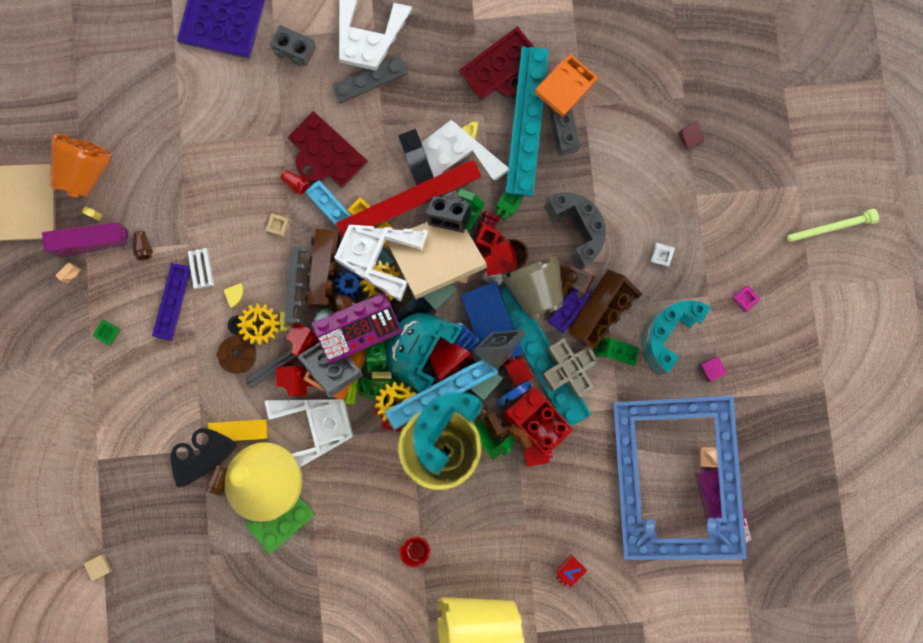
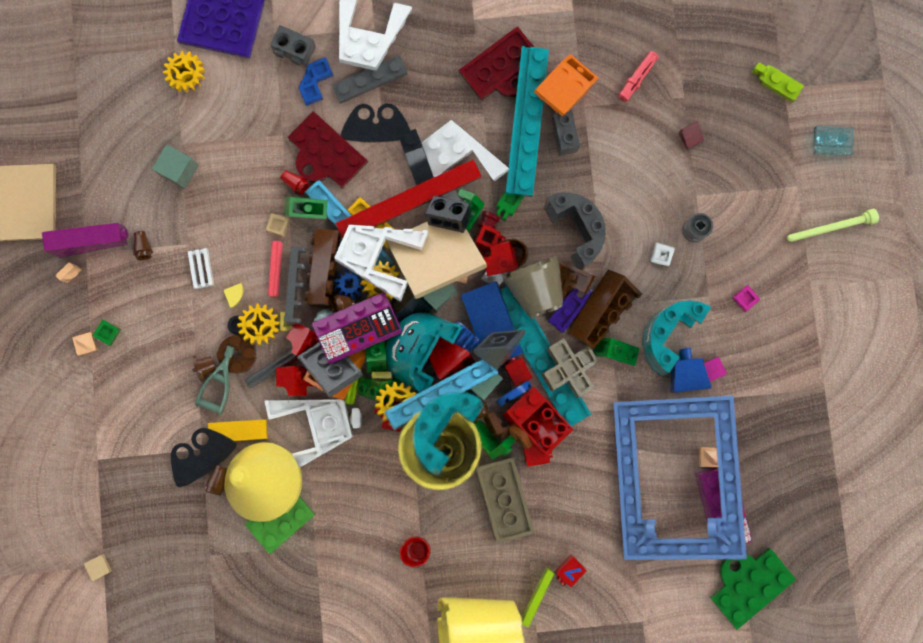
orange cone [50,134,113,198] -> none
light yellow tile [81,206,102,221] -> none
dark purple tile [152,263,191,341] -> none
light yellow tile [462,122,478,139] -> none
none -> light nougat tile [72,332,98,356]
none -> sand green head [152,144,199,189]
none -> yellow gear [163,51,206,93]
none -> reddish brown piece [192,355,216,382]
none -> sand green piece [195,346,235,416]
none -> coral axle [268,241,283,297]
none -> green slope [284,197,328,219]
none -> blue tile [298,57,334,106]
none -> black piece [341,103,411,142]
none -> white tile [349,408,362,428]
none -> dark tan plate [476,457,535,544]
none -> lime tile [521,567,554,627]
none -> coral pin [618,51,659,102]
none -> blue torso [670,348,711,393]
none -> dark grey wheel [682,213,713,243]
none -> green plate [710,548,796,630]
none -> lime hinge [752,62,804,103]
none -> clear light blue plate [814,126,854,156]

